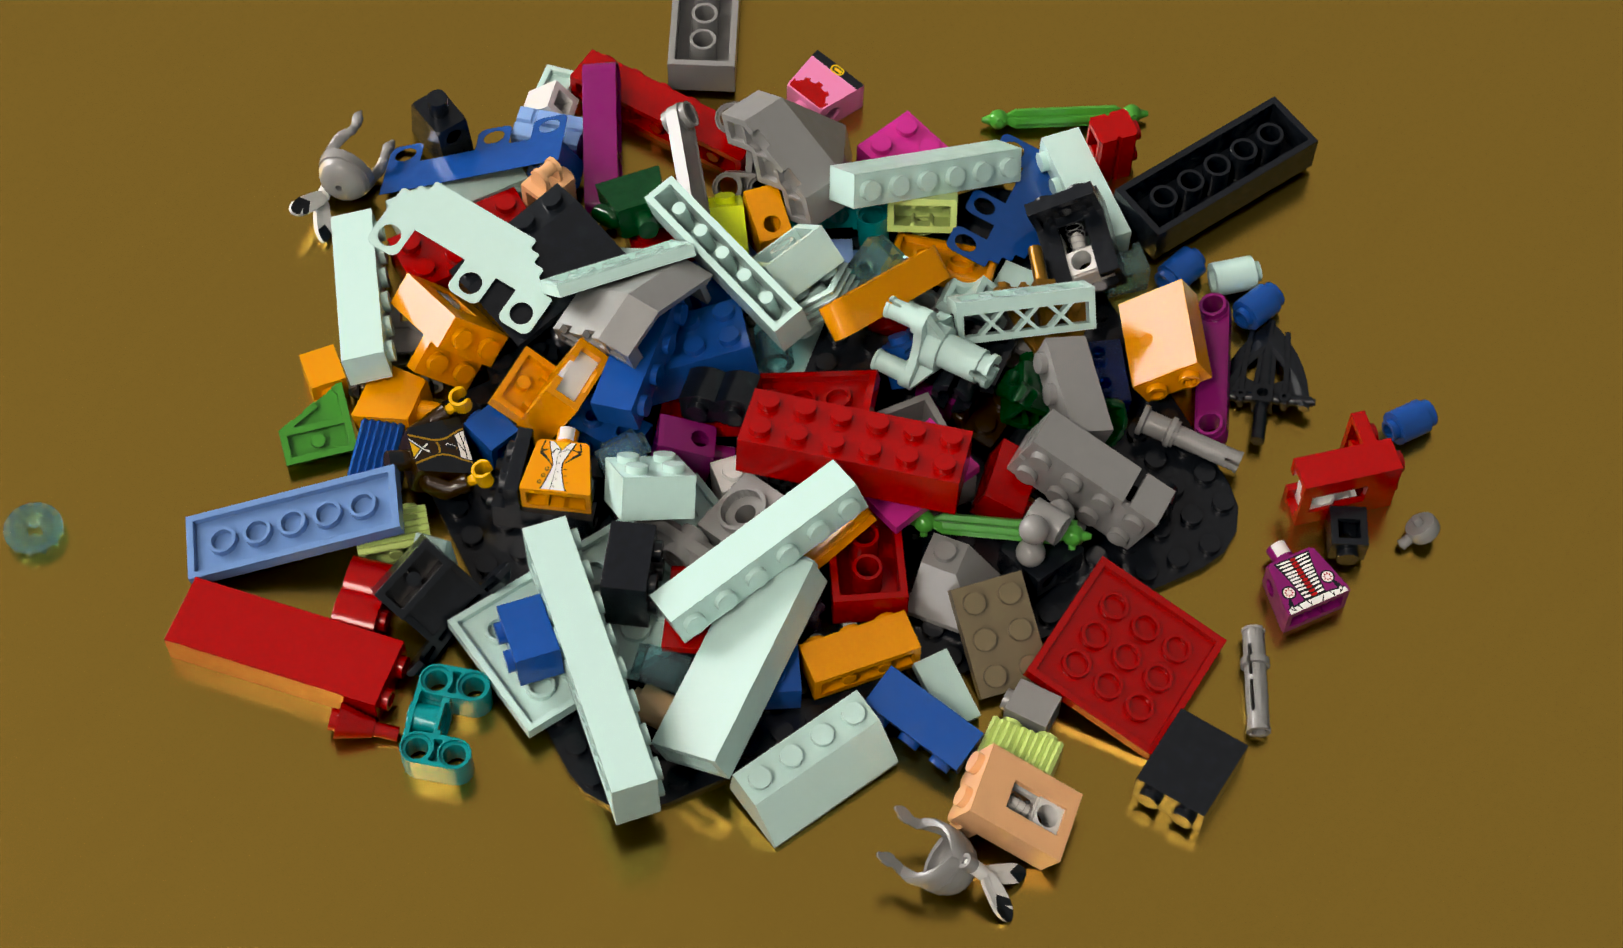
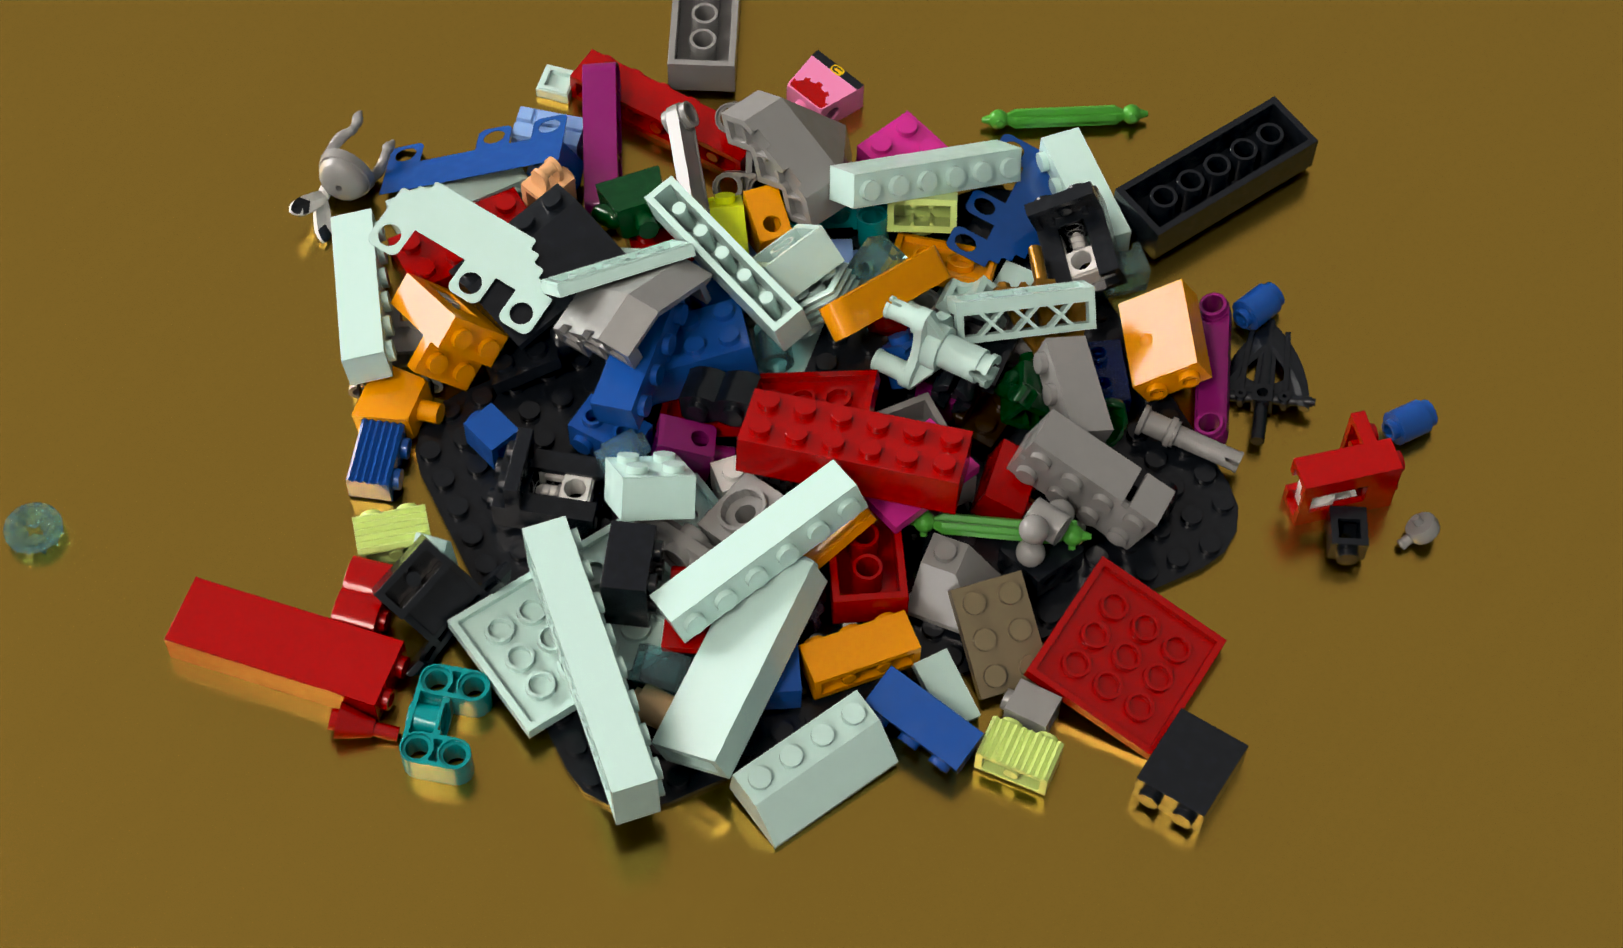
medium blue plate [185,464,405,584] -> none
bright green wing [278,382,356,468] -> none
light orange brick [299,344,350,402] -> none
torso [383,386,494,500] -> none
black torso [411,89,474,158] -> none
light orange brick [487,338,609,445] -> none
blue brick [493,594,565,686] -> none
light orange torso [519,426,592,514] -> none
white brick [524,80,579,116] -> none
light grey hair [876,805,1026,922] -> none
light nougat brick [947,743,1083,870] -> none
red brick [1086,109,1141,182] -> none
blue brick [1154,246,1206,288] -> none
light aqua brick [1207,255,1263,296] -> none
light grey pin [1240,624,1271,737] -> none
torso [1262,540,1350,633] -> none

